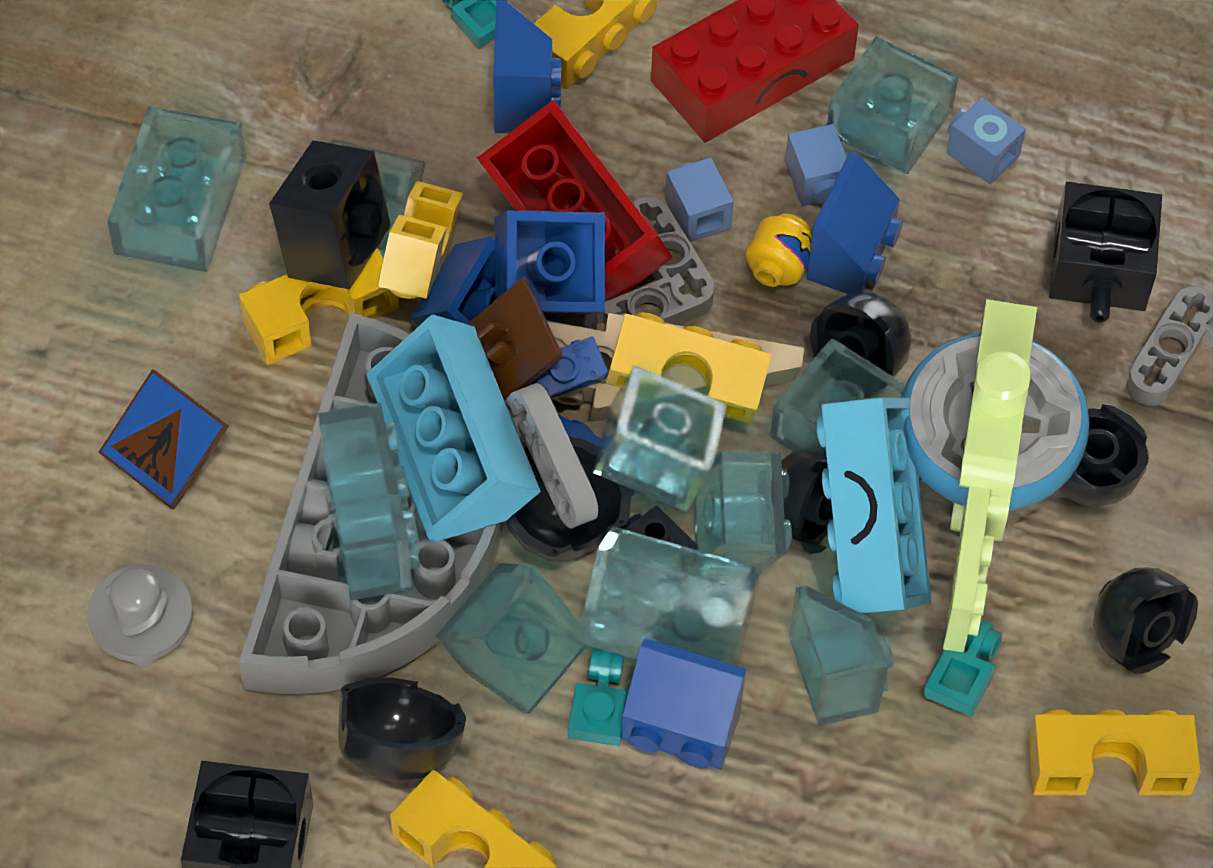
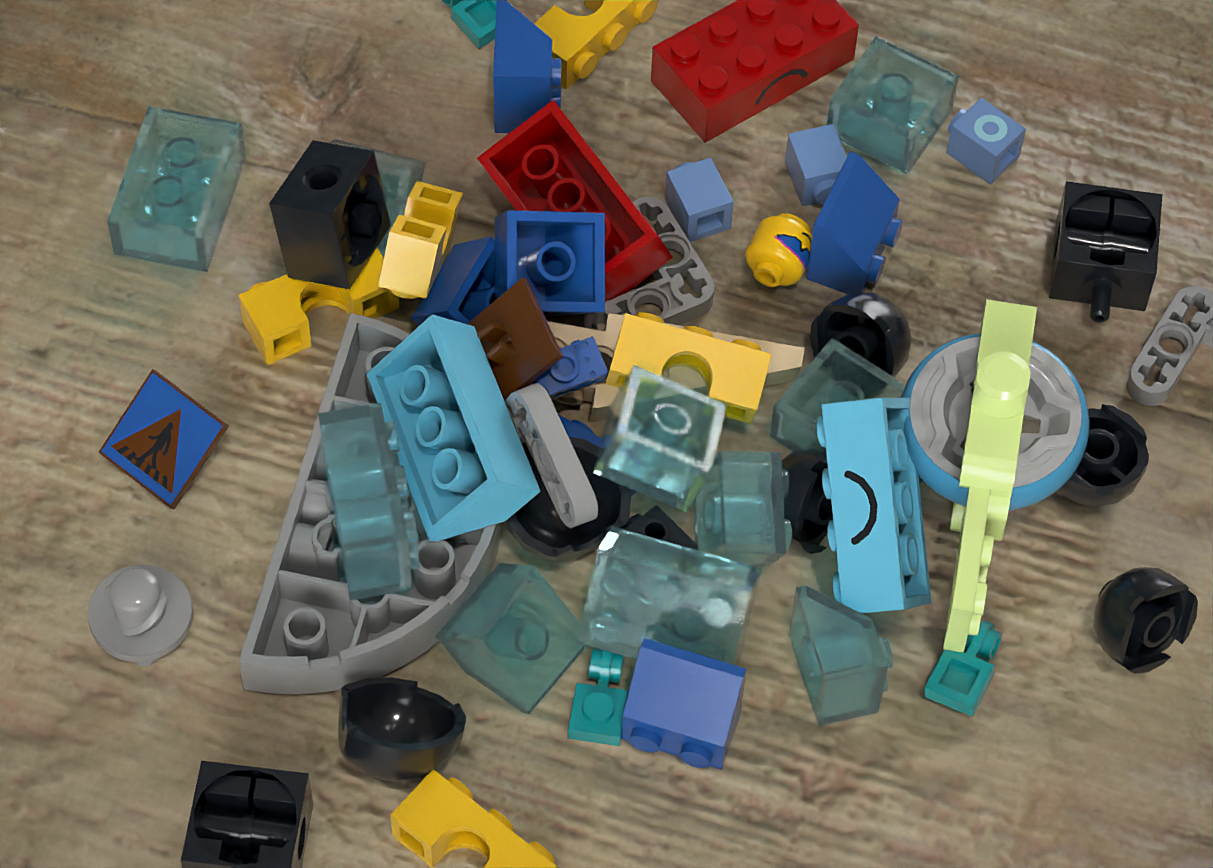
yellow arch [1028,710,1201,795] -> none

